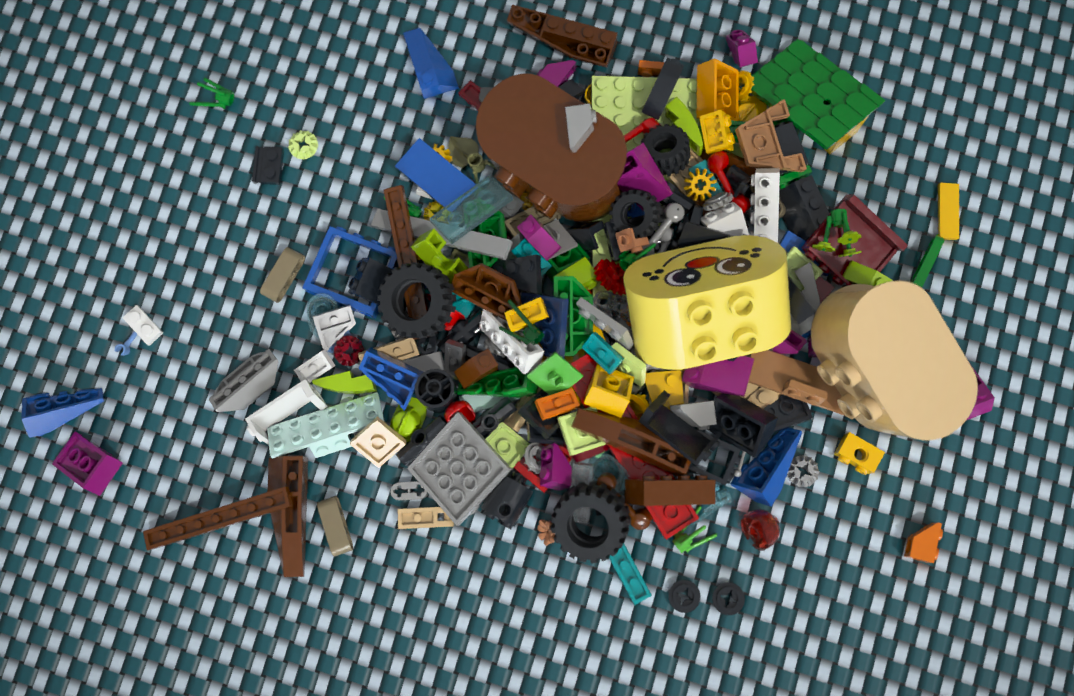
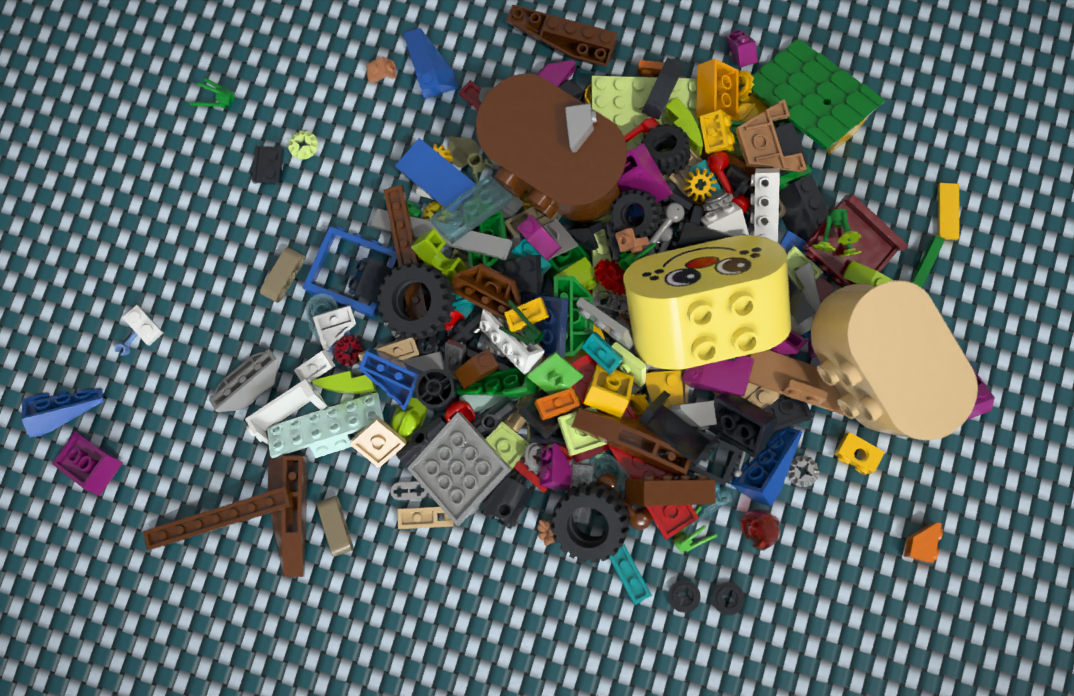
none -> nougat bracket [366,56,397,83]

